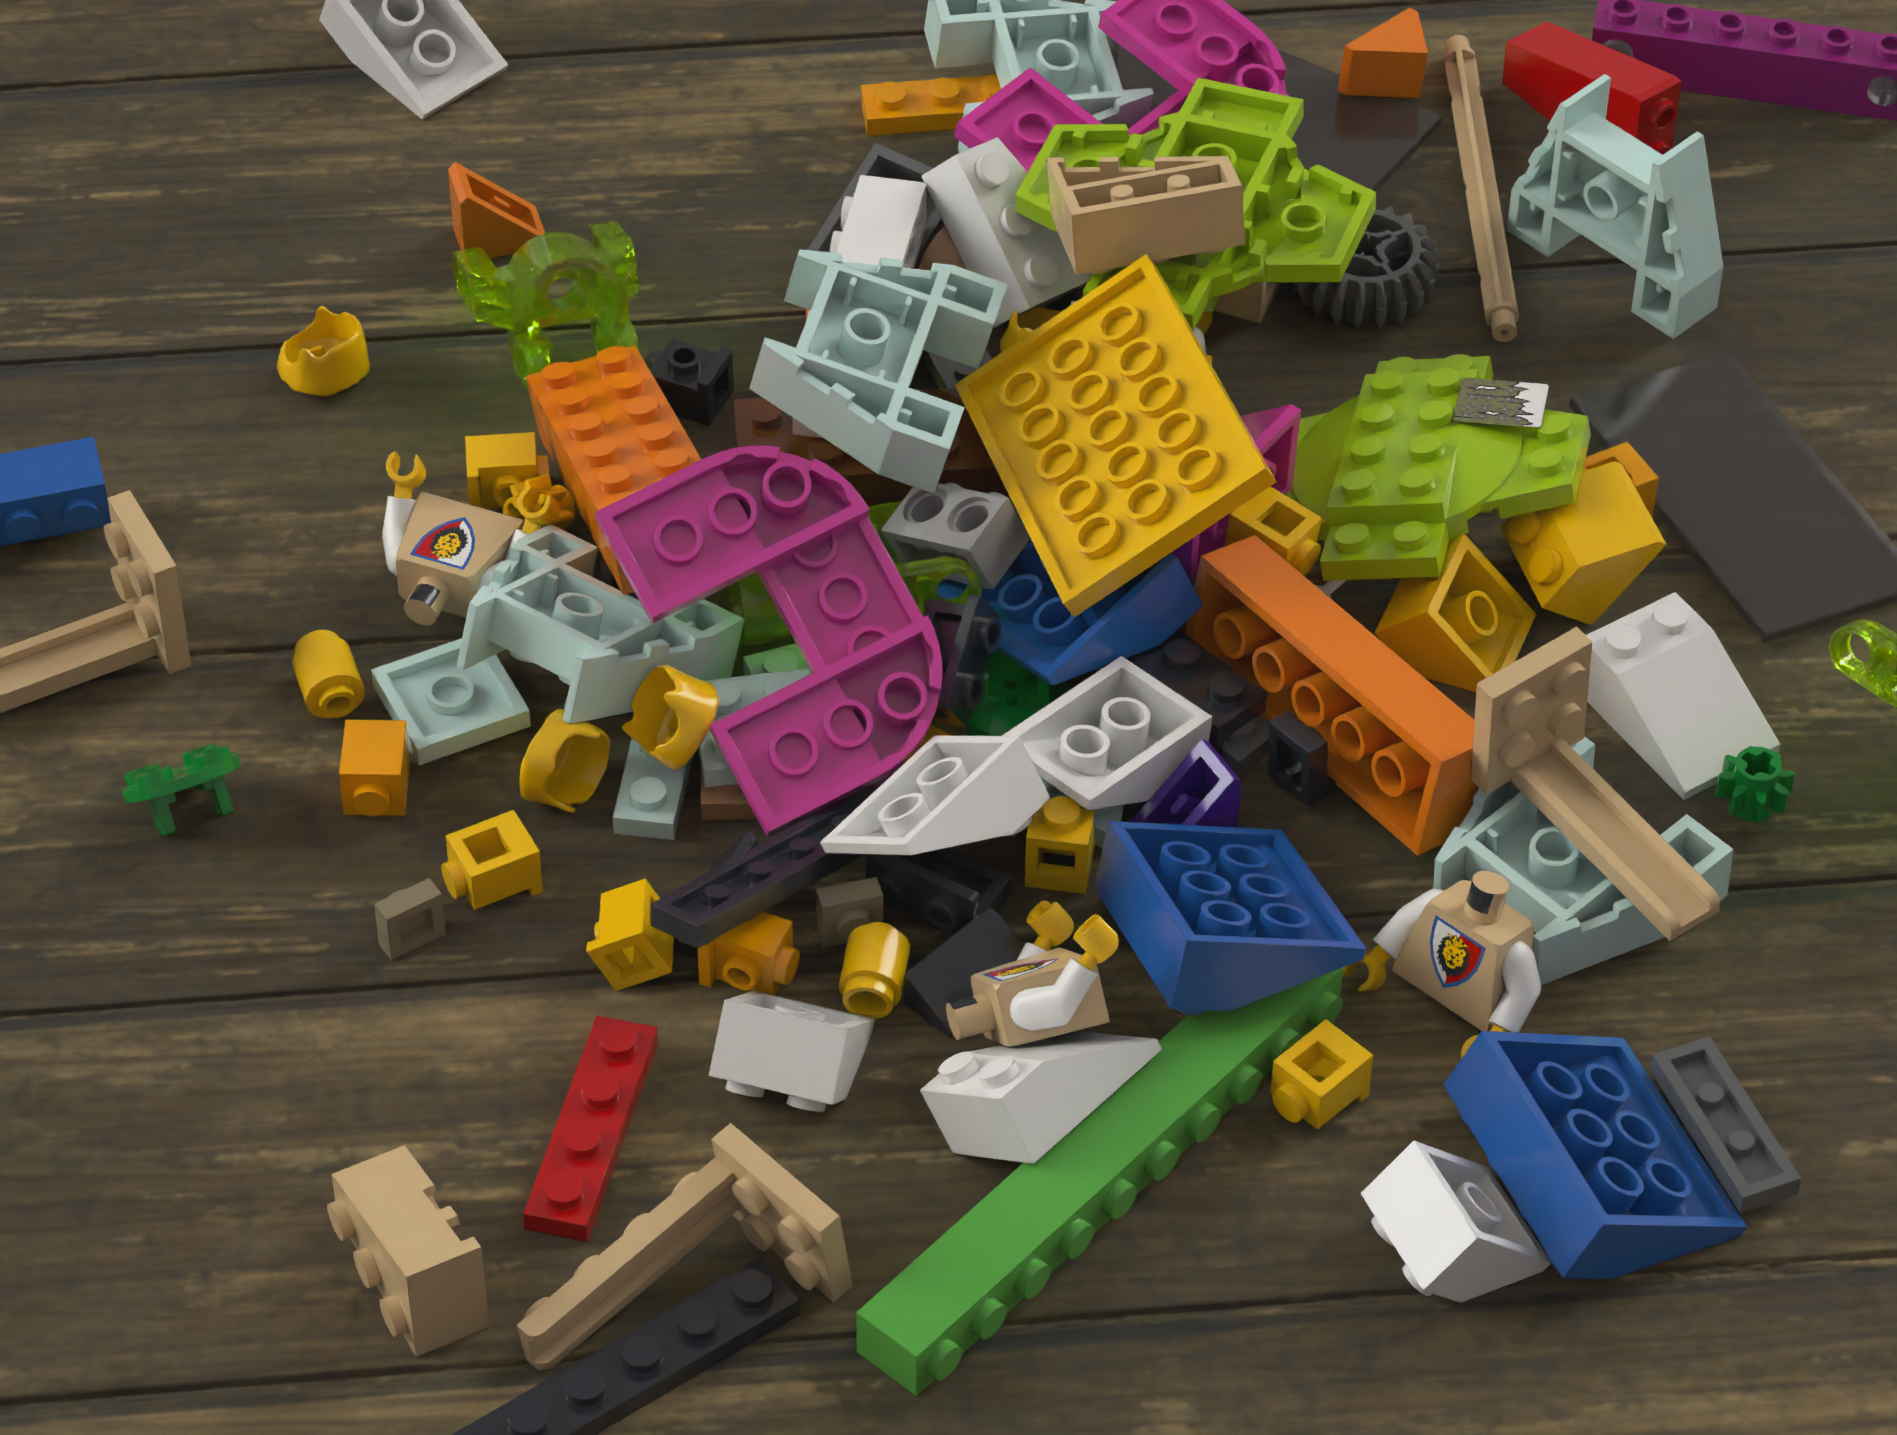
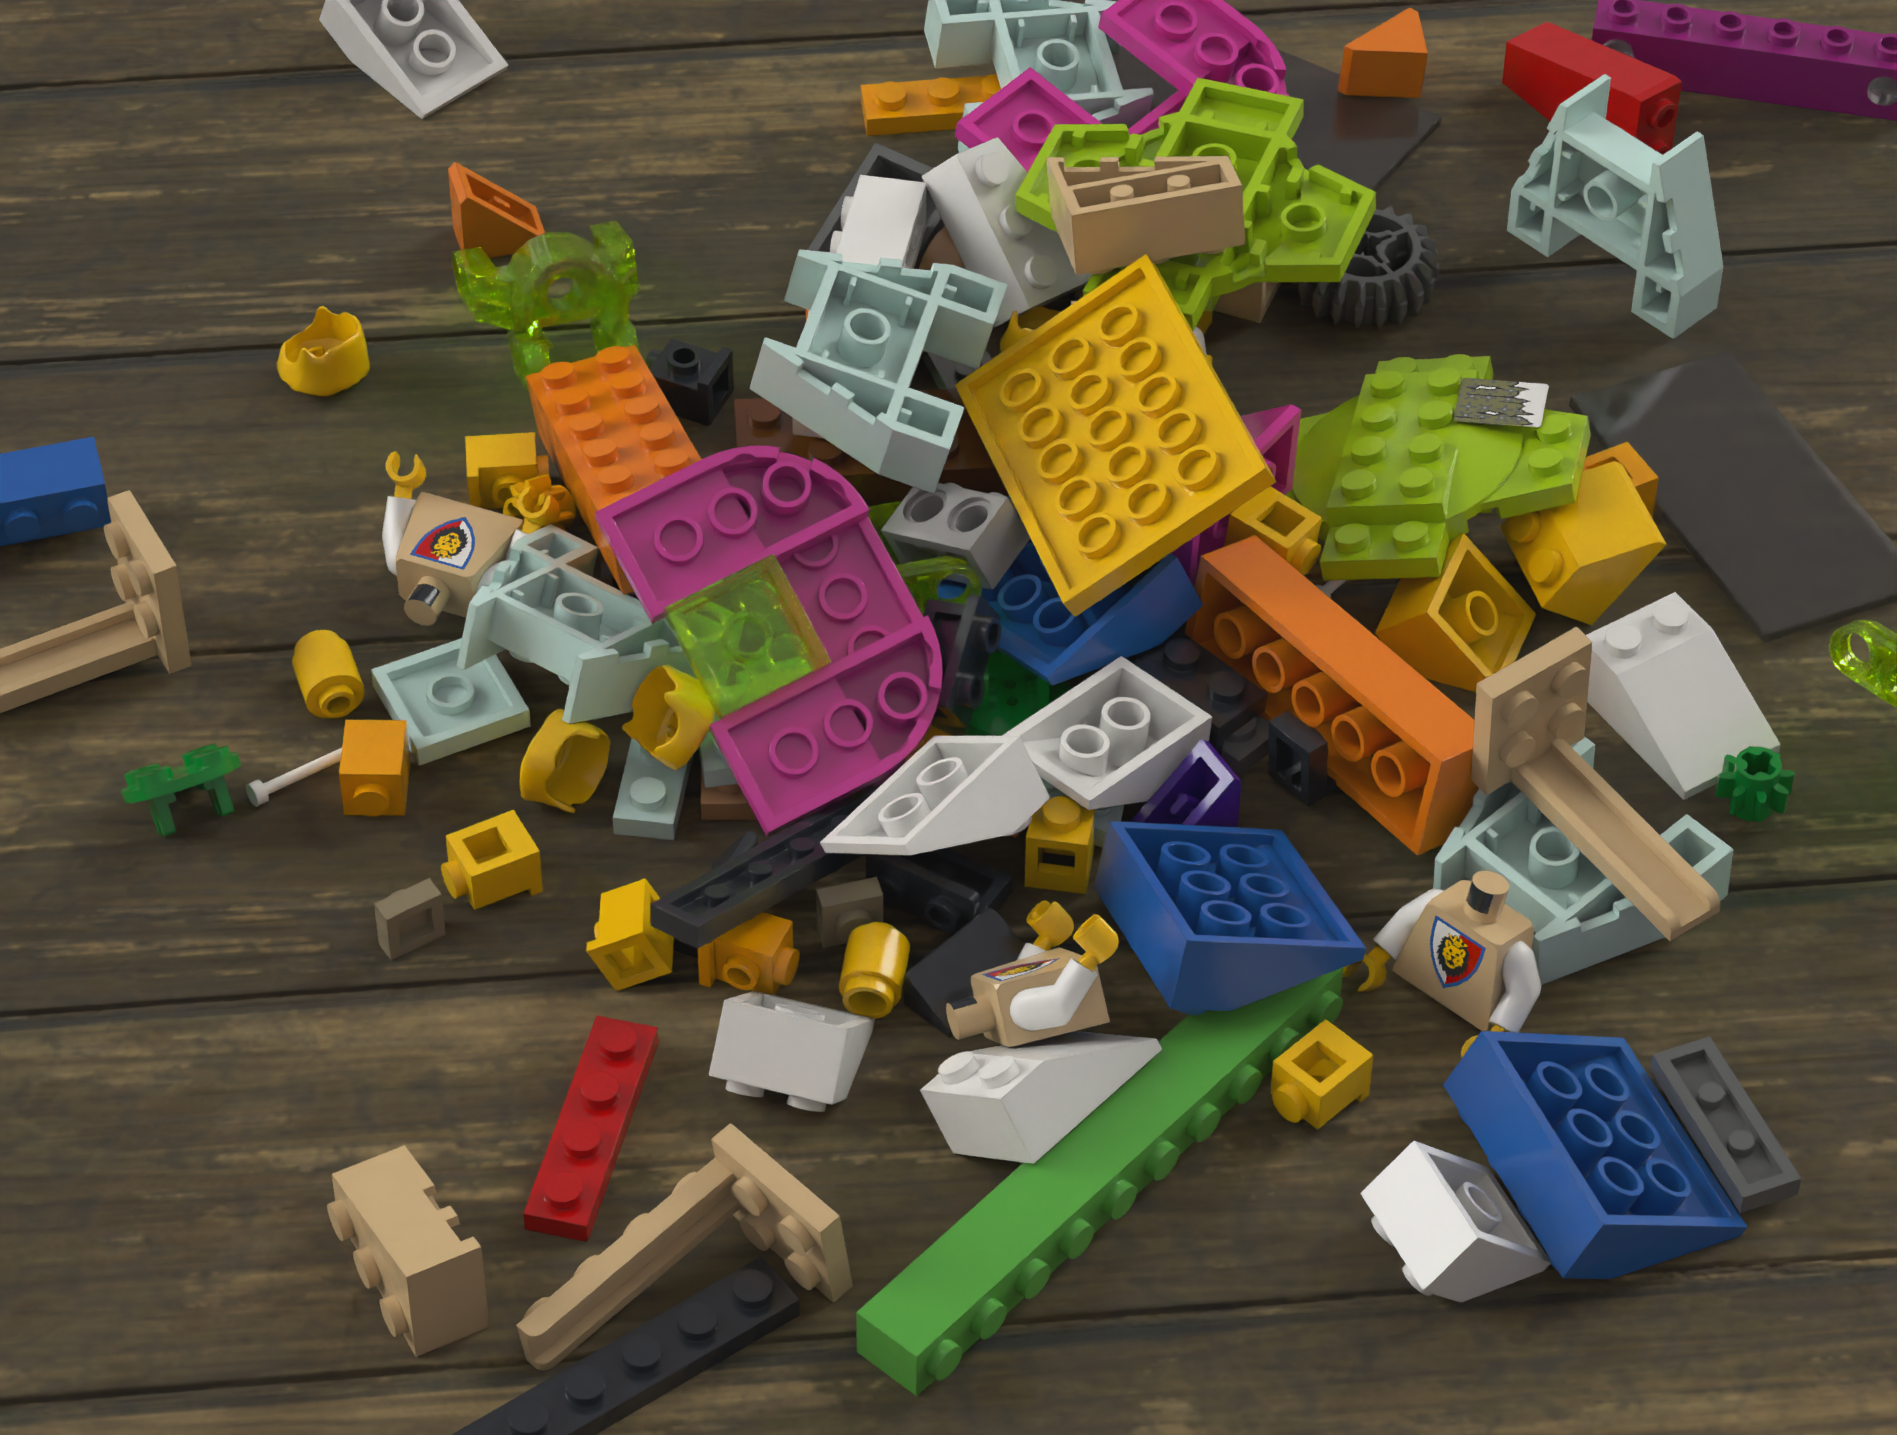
tan piece [1444,35,1519,342] -> none
none -> white piece [246,748,342,807]
none -> clear neon green plate [663,553,831,719]

